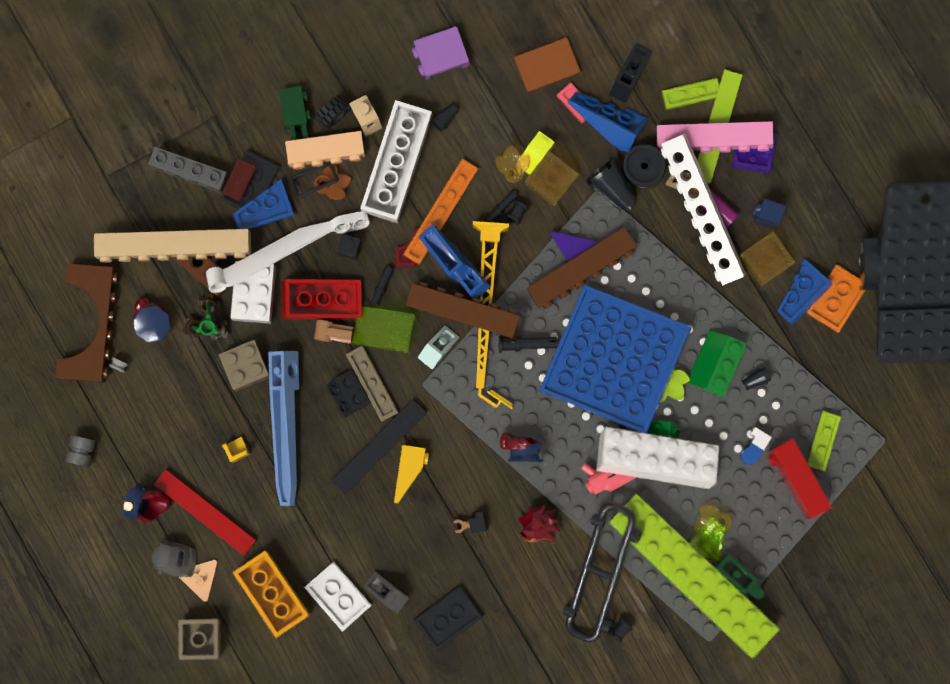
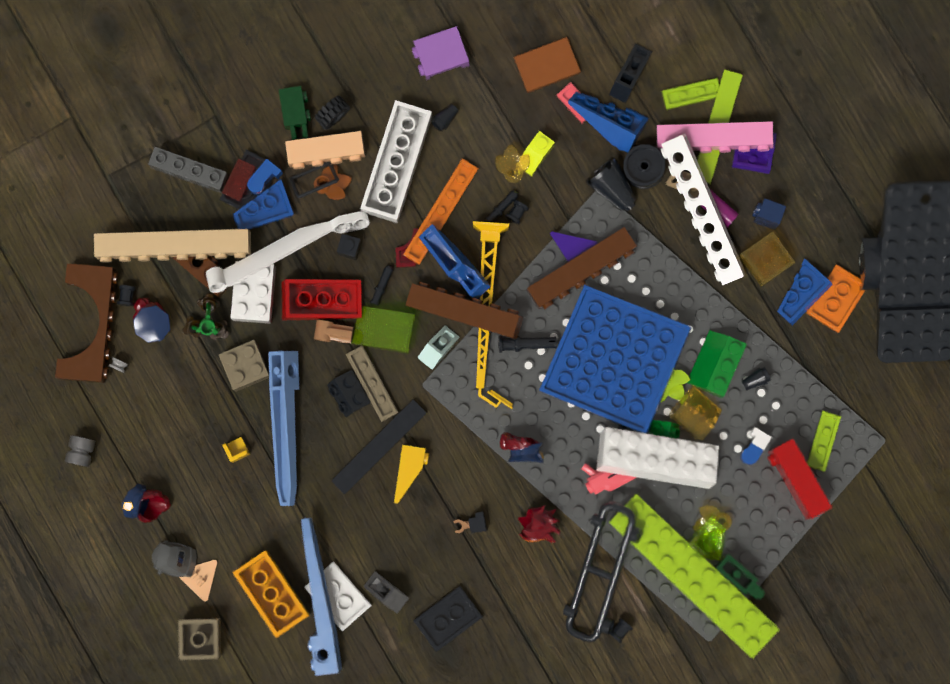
red tile [154,469,257,556] -> none
tan torso [349,95,382,137] -> none
clear yellow brick [525,151,579,207] -> none
none -> black bush [117,285,136,307]
none -> blue leg [247,159,283,195]
none -> medium blue piece [301,517,342,676]
none -> clear yellow slope [668,385,722,441]

